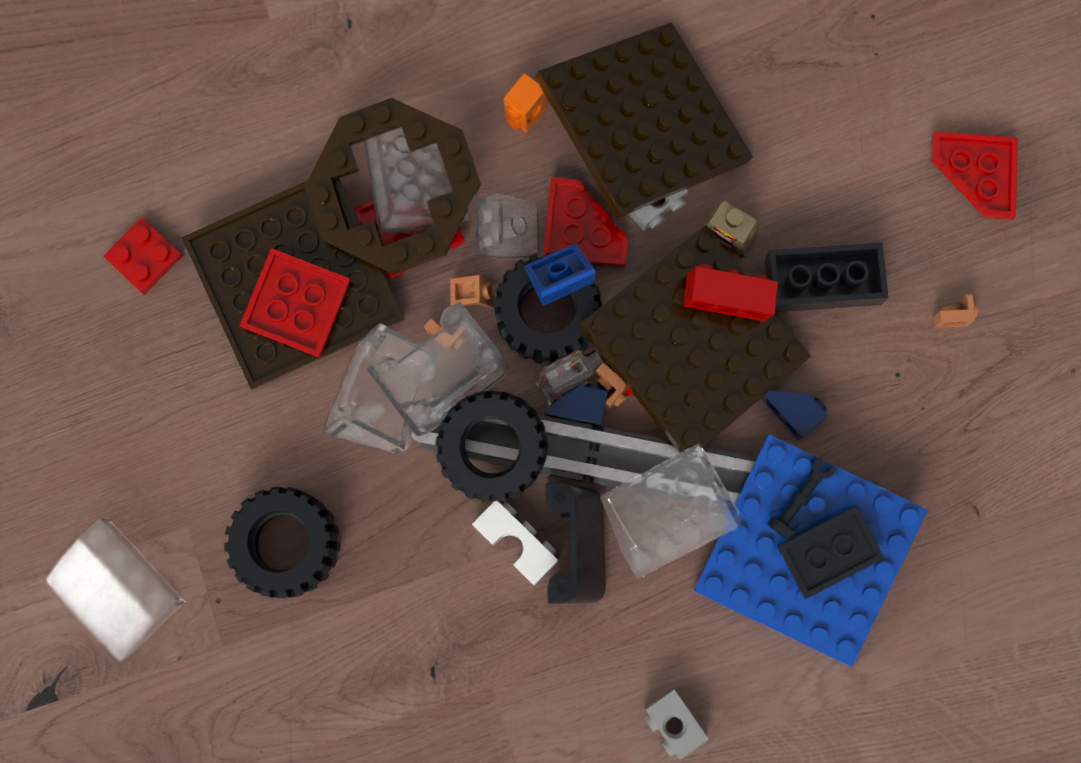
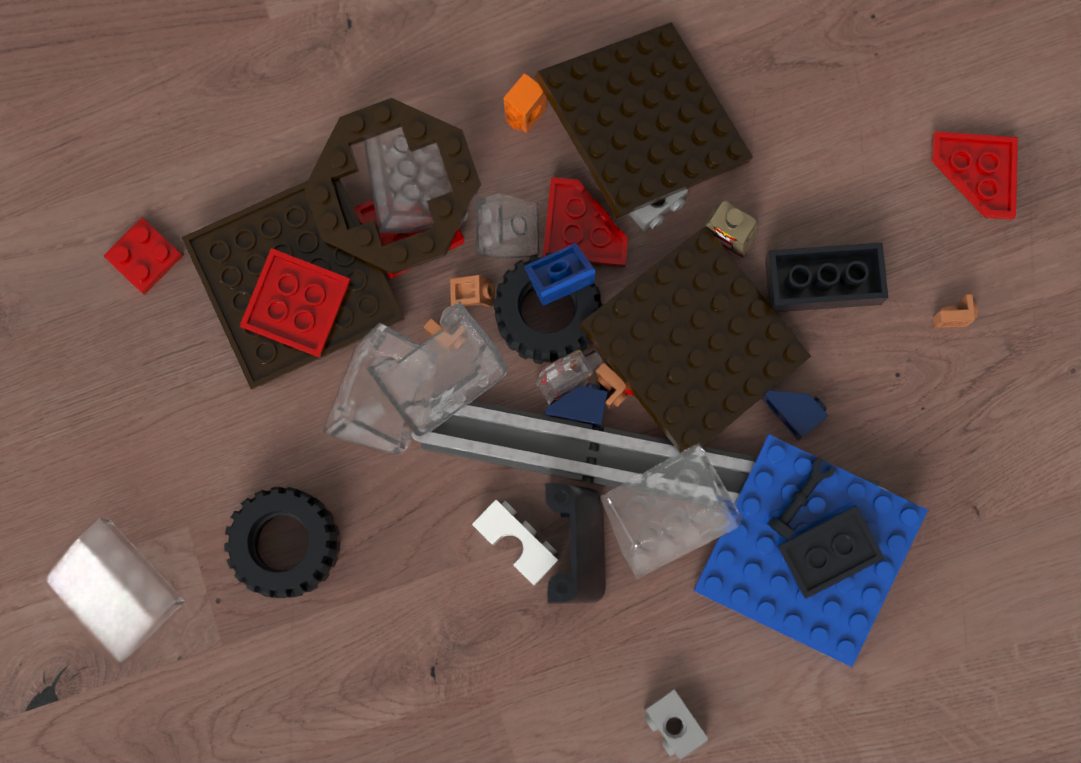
black tyre [435,390,548,503] -> none
red brick [684,264,778,321] -> none

